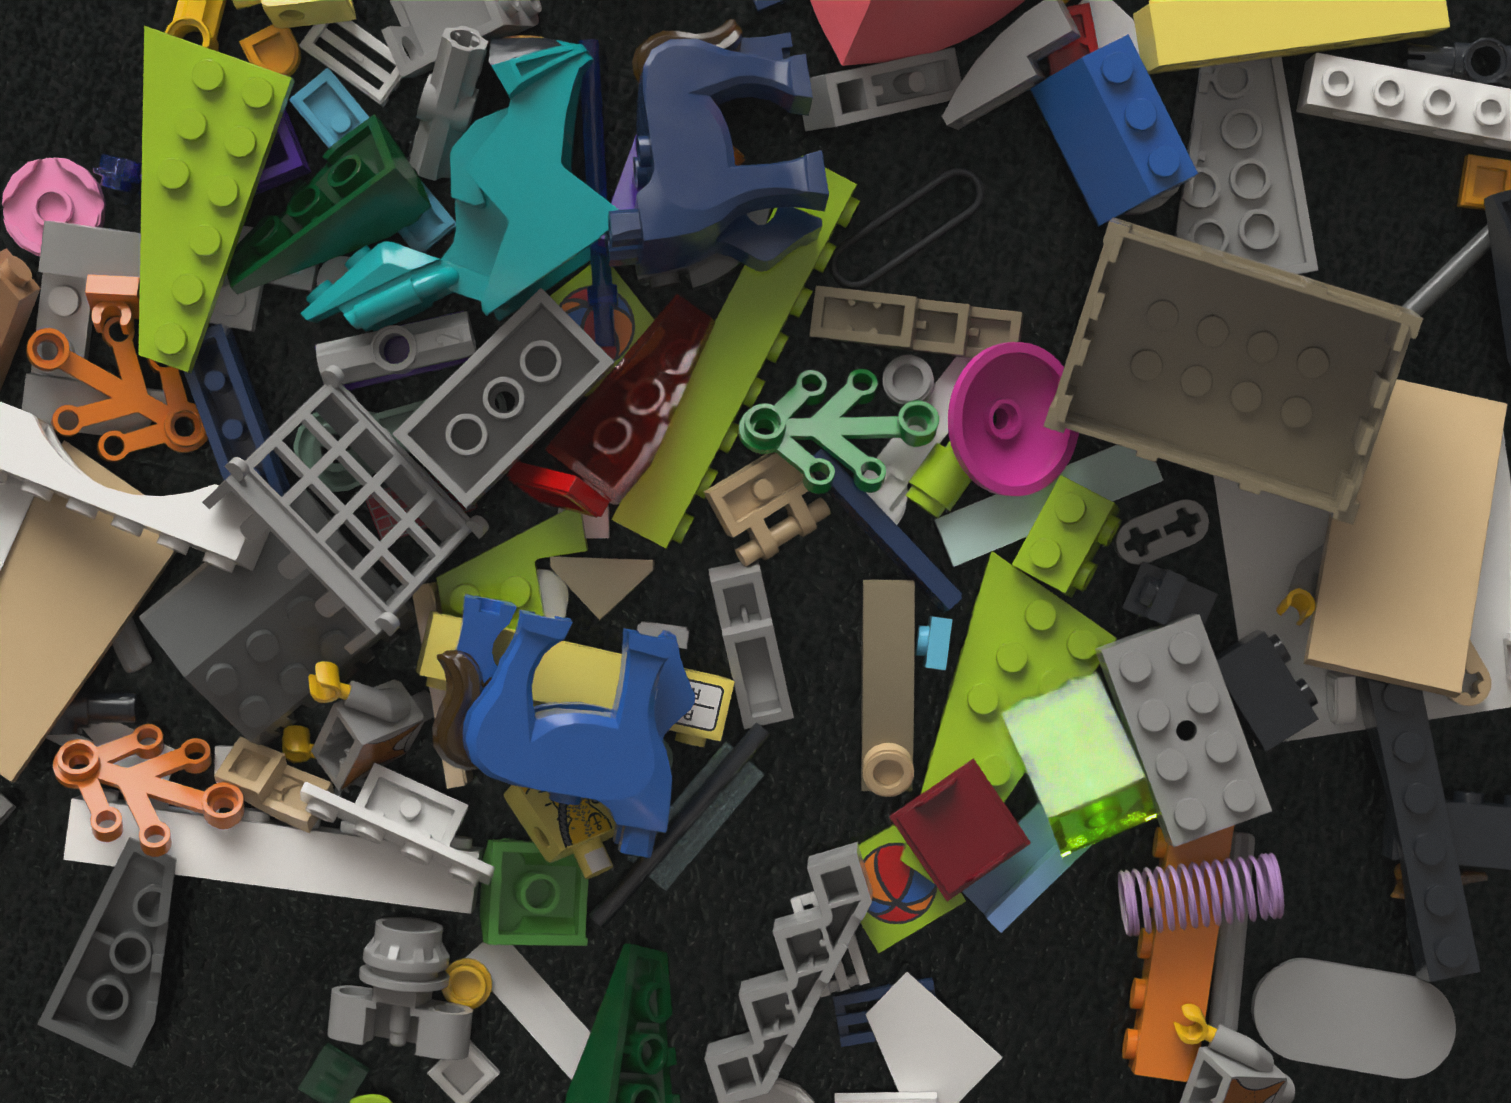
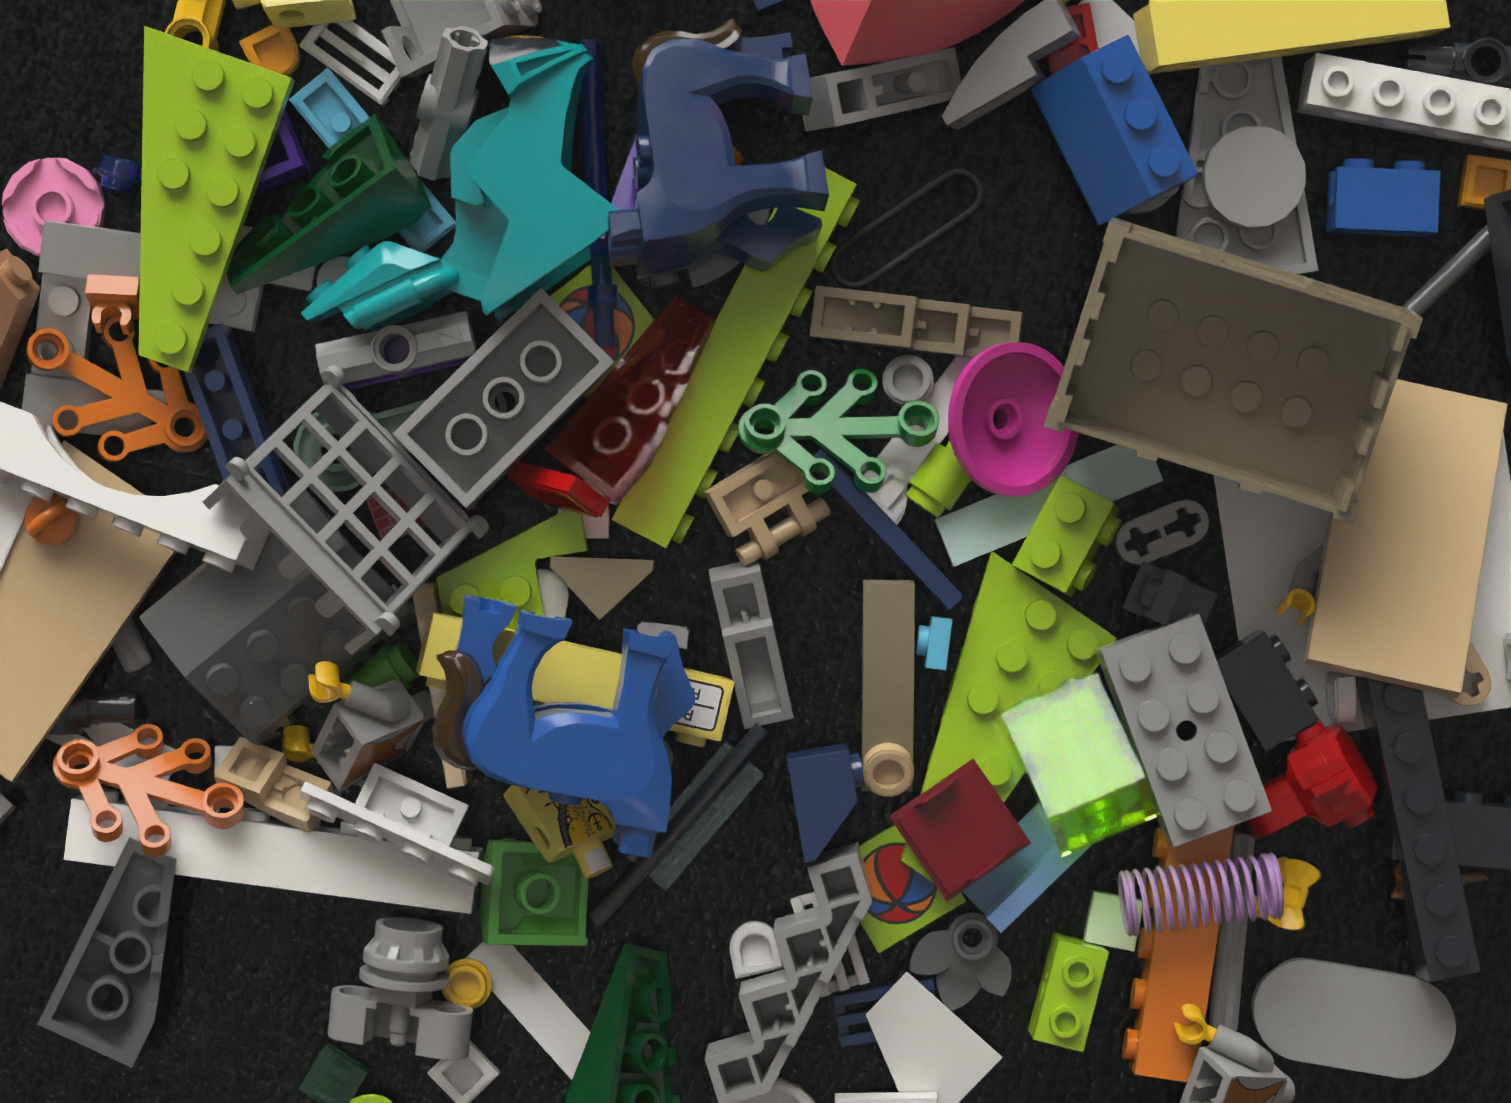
none -> orange tile [24,493,79,546]
none -> bright green cone [344,641,421,689]
none -> white tile [730,921,784,979]
none -> dark blue slope [786,743,865,863]
none -> dark grey plate [910,912,1012,1011]
none -> lime brick [1028,932,1109,1052]
none -> tile [1083,890,1142,951]
none -> light grey tile [1202,125,1306,229]
none -> red piece [1246,719,1378,838]
none -> yellow piece [1255,857,1321,930]
none -> blue brick [1326,158,1440,237]

